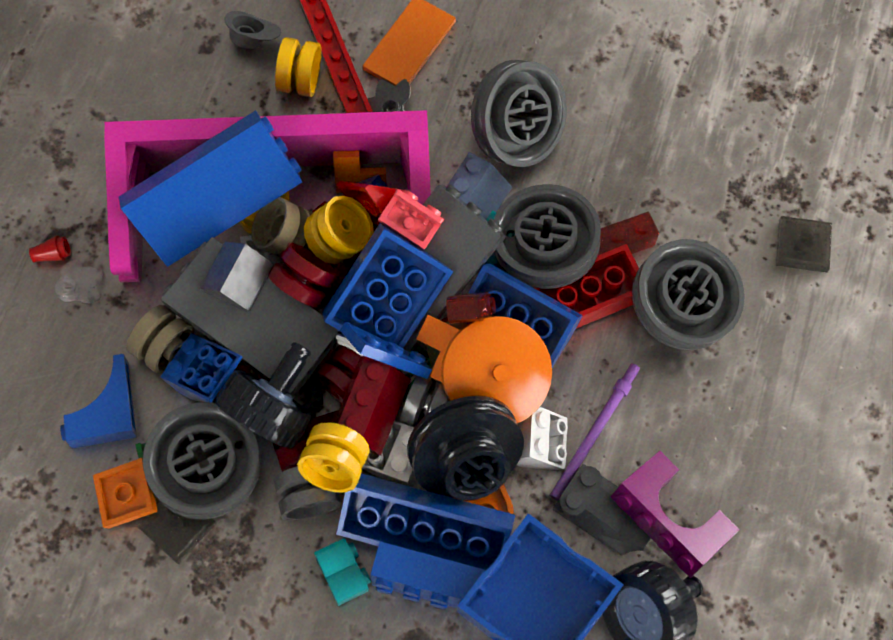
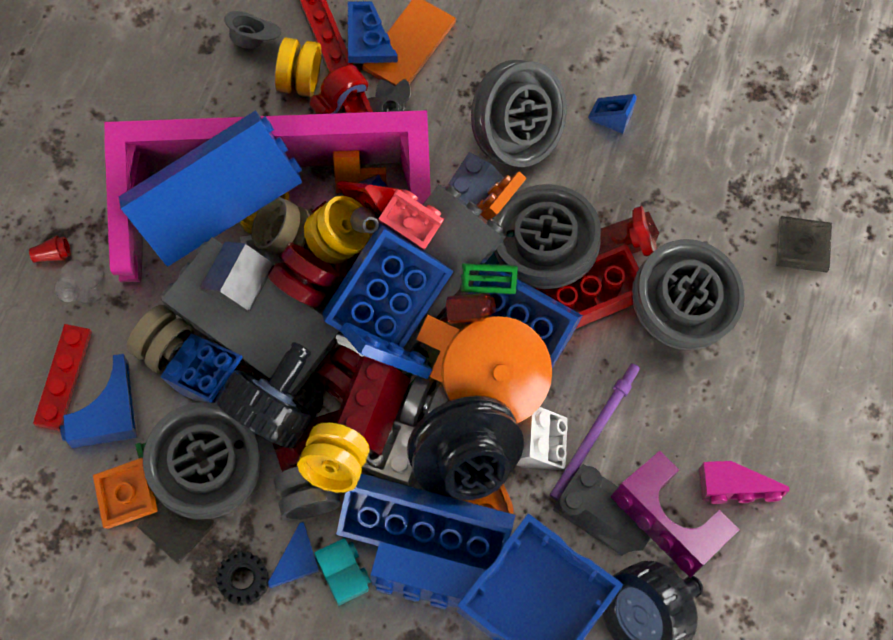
none -> red plate [33,324,92,431]
none -> black tyre [216,551,269,606]
none -> blue tile [268,522,319,588]
none -> red animal [309,65,369,114]
none -> blue wing [348,1,398,63]
none -> flat silver cone [350,206,379,233]
none -> green tile [460,263,518,294]
none -> orange plate [476,172,526,221]
none -> blue slope [588,94,637,134]
none -> red piece [629,206,657,257]
none -> dark pink slope [699,461,790,504]

